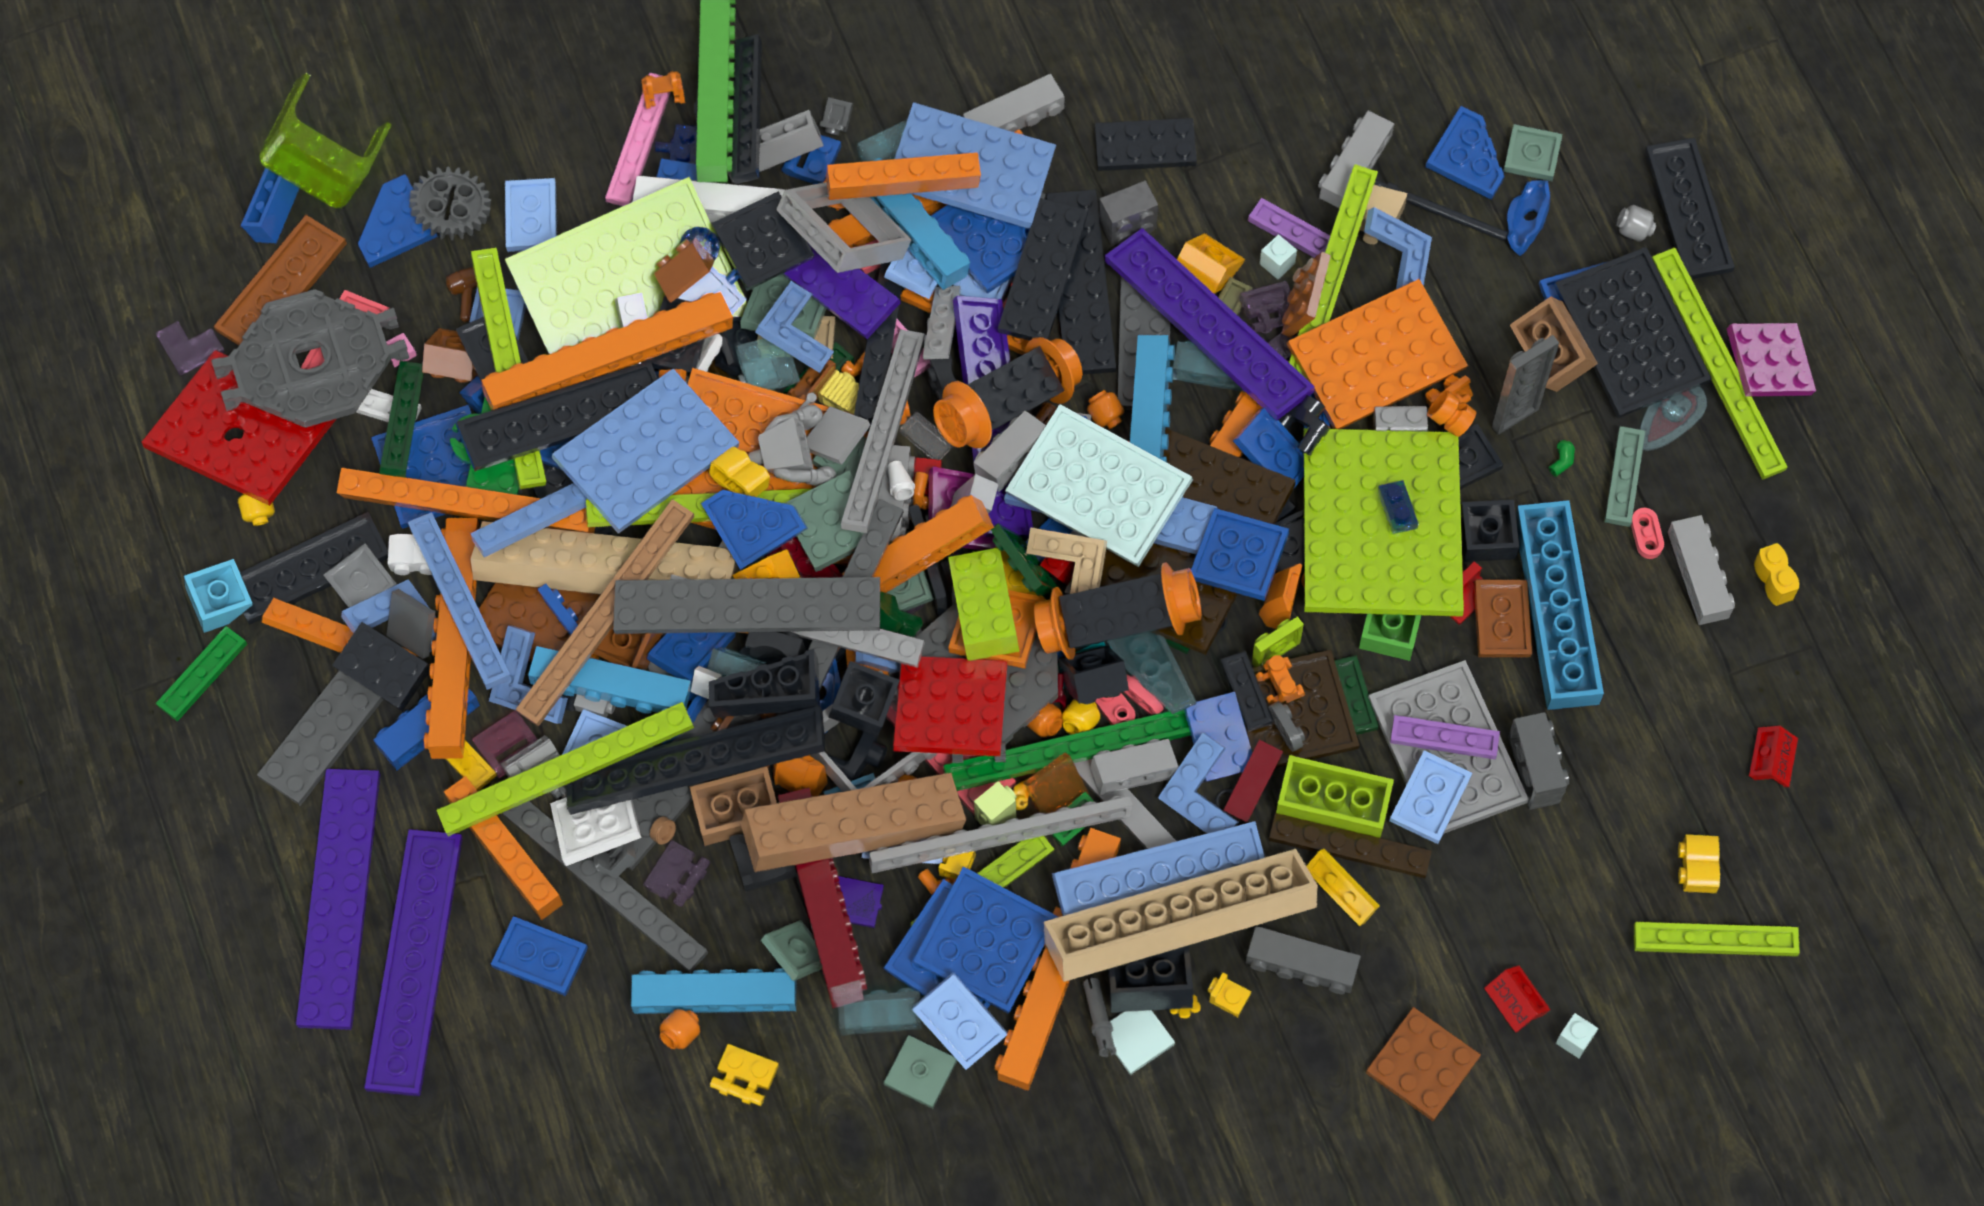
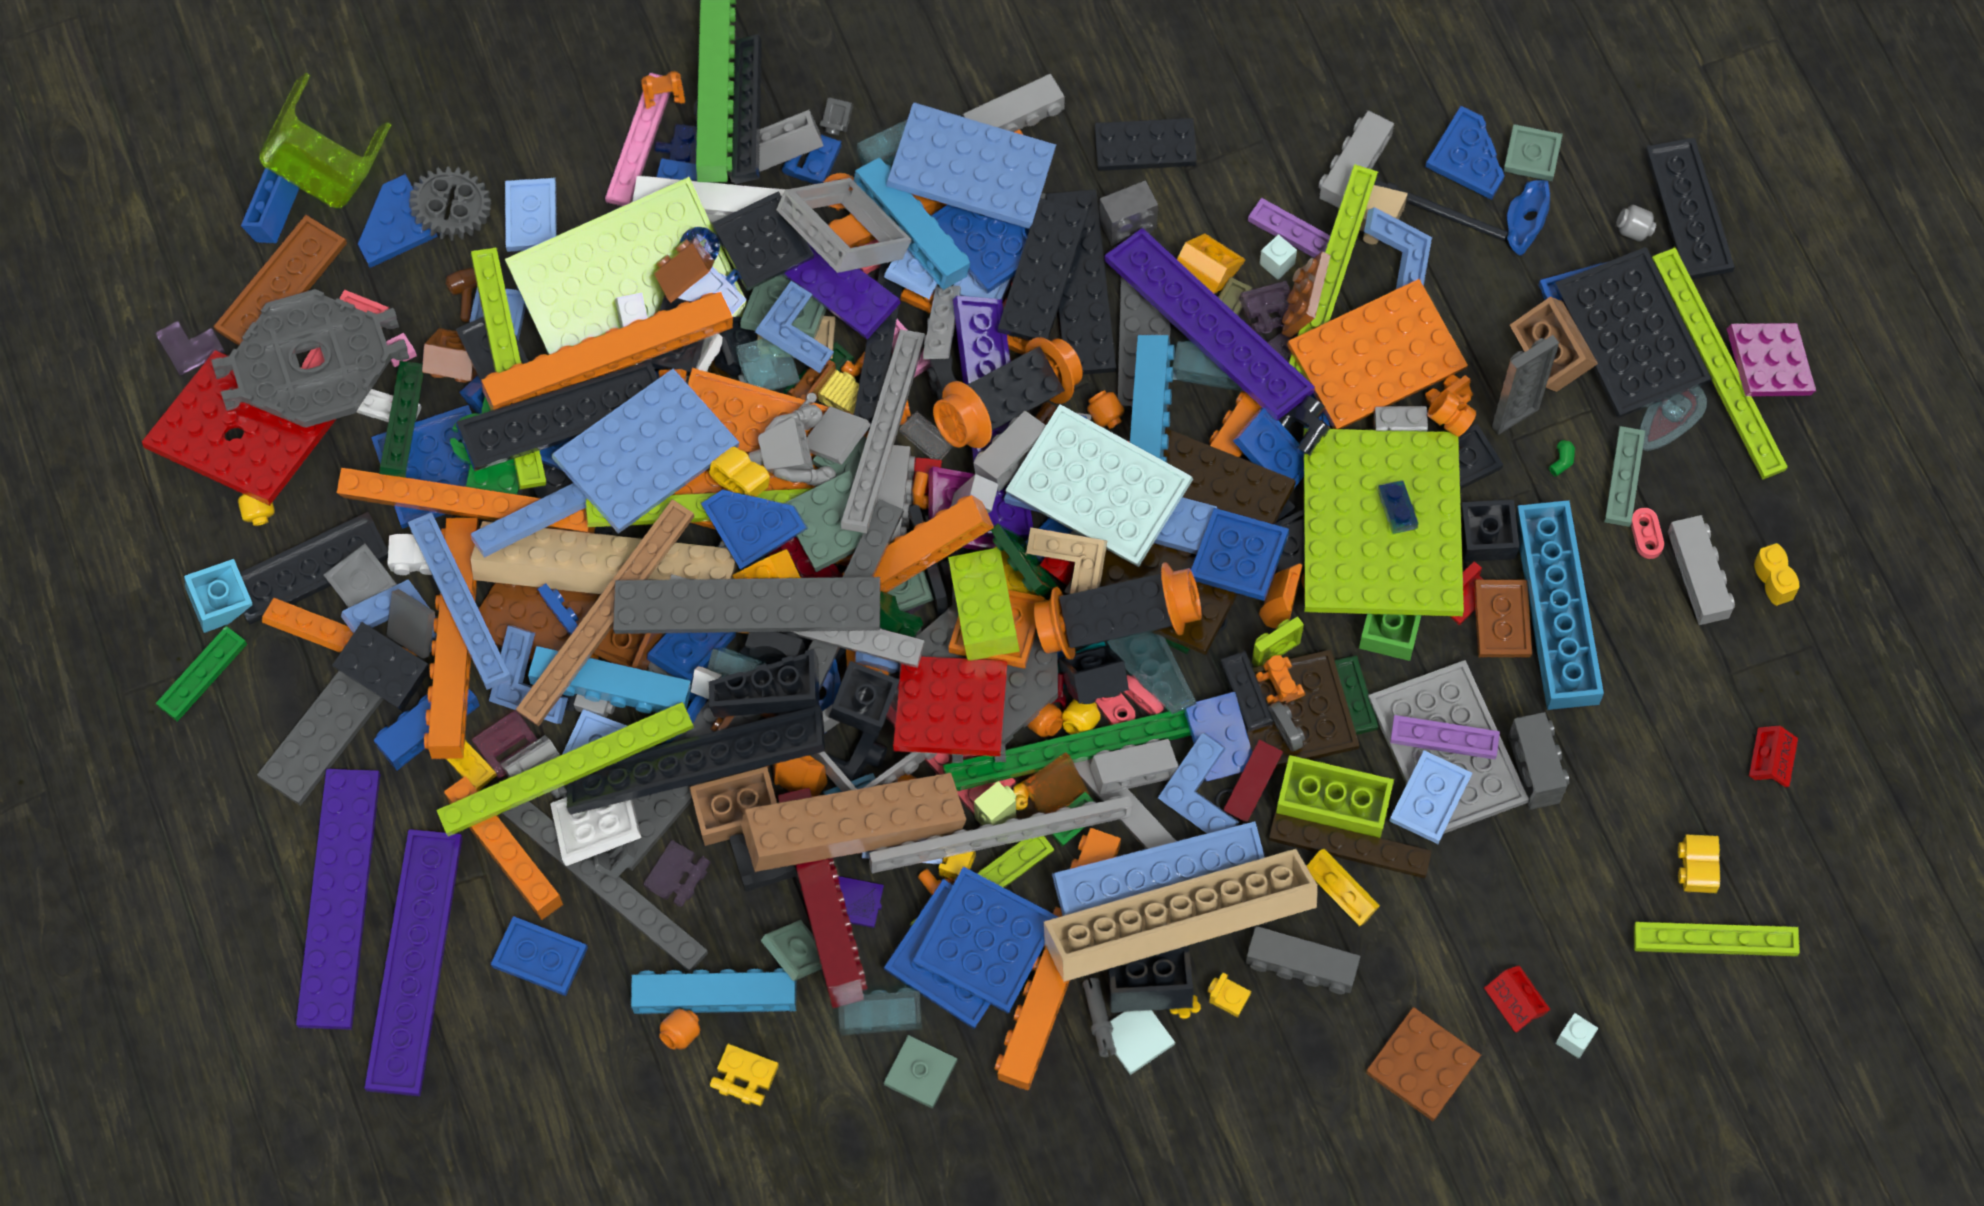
medium nougat tile [650,816,676,845] -> none
orange brick [826,152,981,200] -> none
white cone [887,461,915,501] -> none
light blue plate [912,972,1007,1069] -> none

